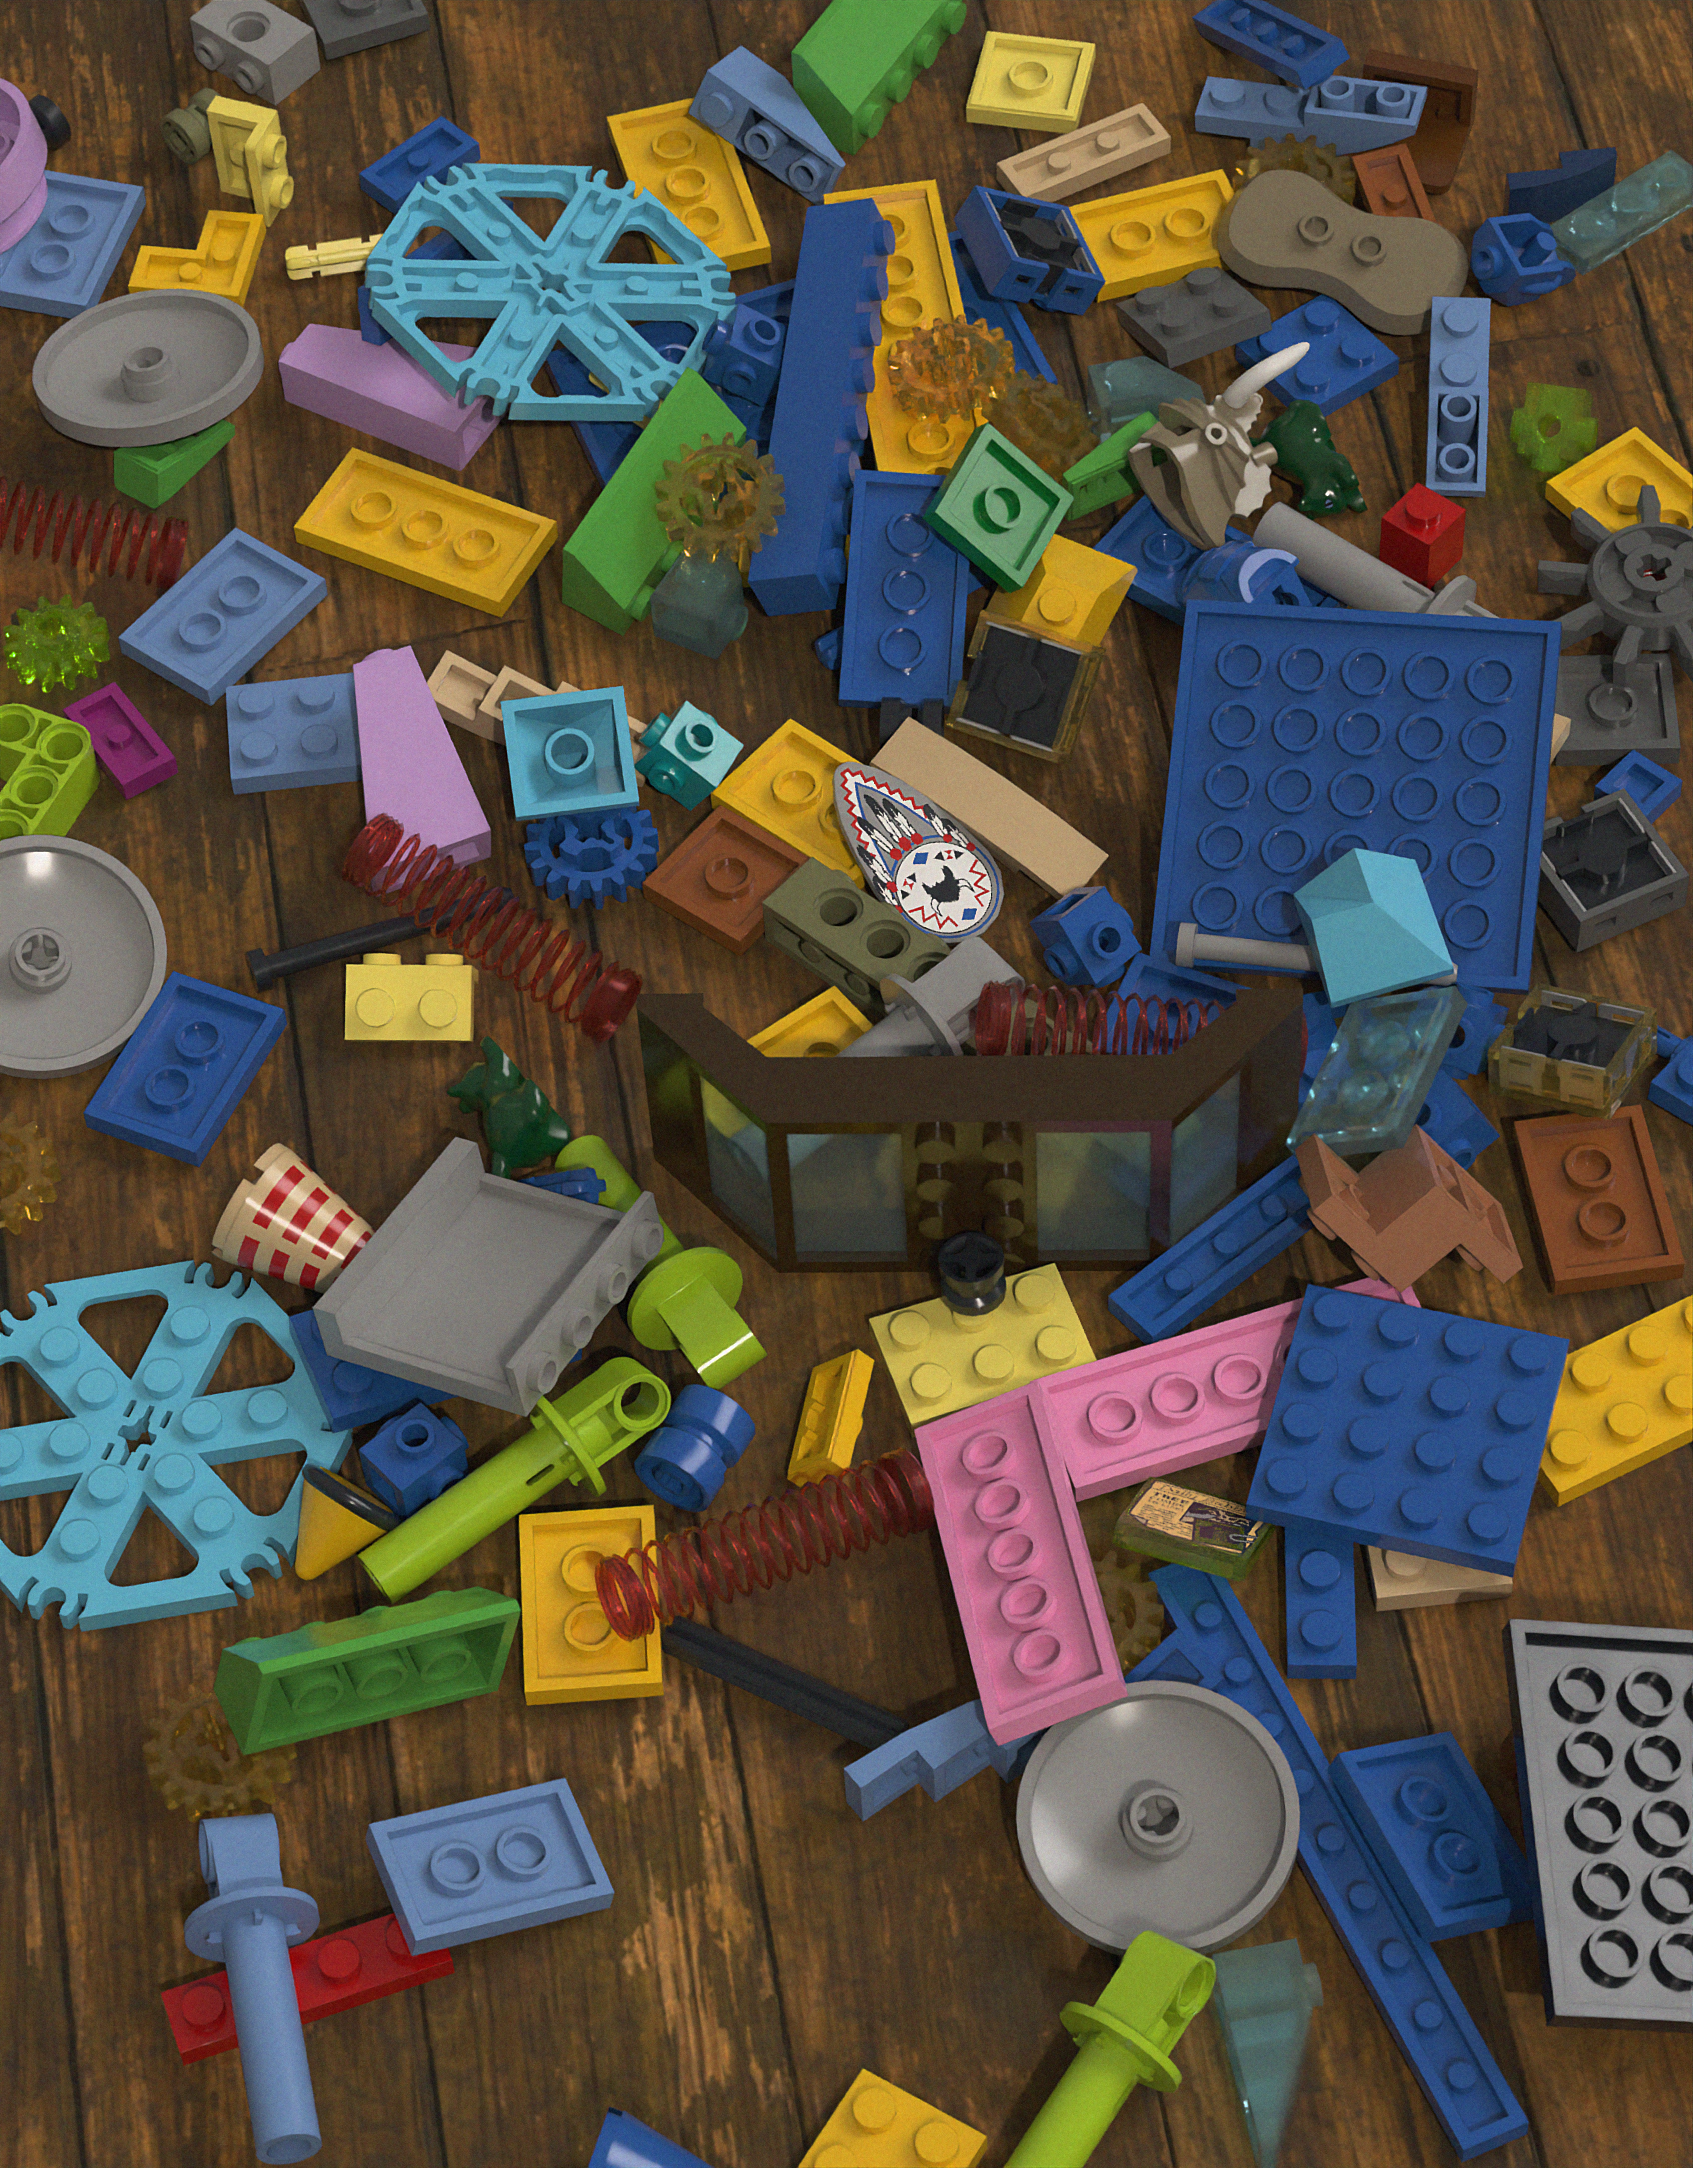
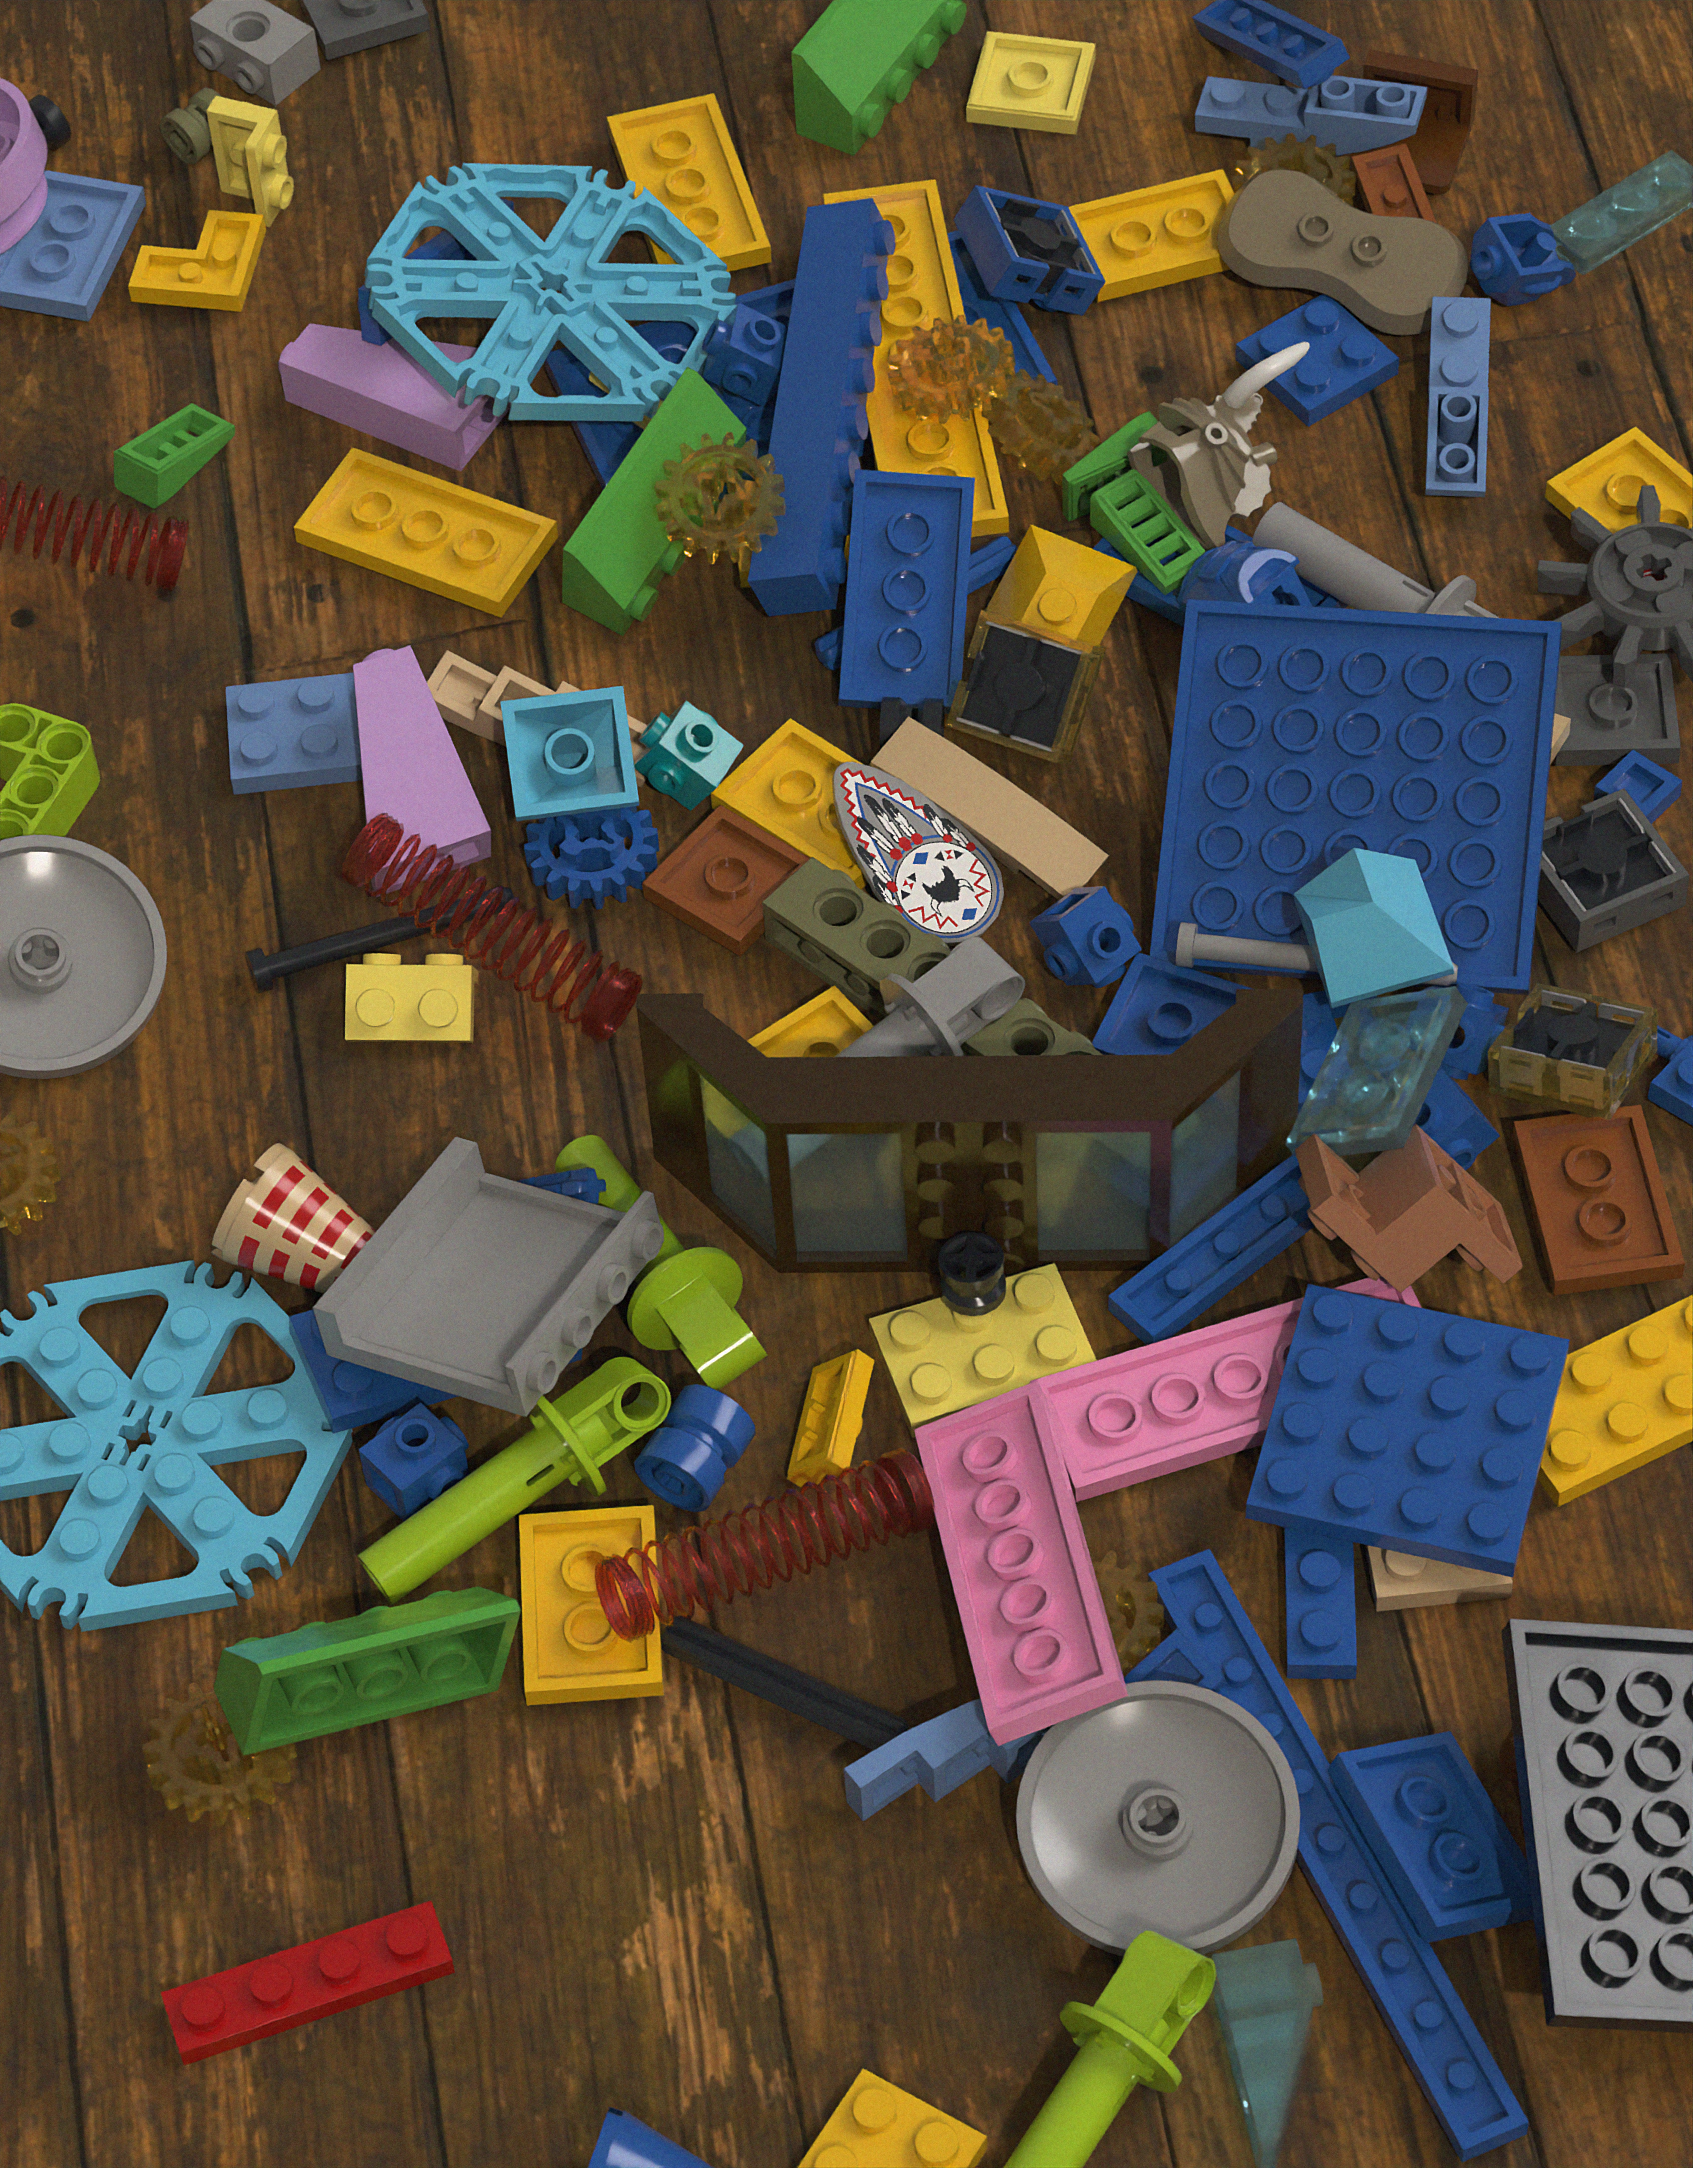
clear neon green gear [3,594,110,693] -> none
light grey dish [32,289,264,447] -> none
magenta plate [63,682,179,800] -> none
blue plate [83,971,287,1167] -> none
medium blue plate [118,527,328,706] -> none
medium blue piece [183,1813,322,2165] -> none
light yellow axle [285,233,384,281] -> none
yellow hat [295,1463,401,1581] -> none
blue plate [359,116,481,215] -> none
medium blue plate [365,1778,614,1956] -> none
dark green animal [447,1036,572,1180] -> none
clear light blue slope [650,516,749,660] -> none
medium blue slope [688,46,846,206] -> none
plate [922,422,1074,593] -> none
clear red piece [975,980,1308,1082] -> none
tan plate [997,103,1171,203] -> none
clear light blue slope [1088,356,1207,446] -> none
tile [1112,1476,1276,1582] -> none
dark grey plate [1116,266,1272,369] -> none
dark green animal [1248,399,1368,521] -> none
red brick [1379,482,1466,590] -> none
dark blue slope [1503,147,1617,223] -> none
clear neon green brick [1510,382,1599,474] -> none
none -> bright green slope [1090,469,1206,595]

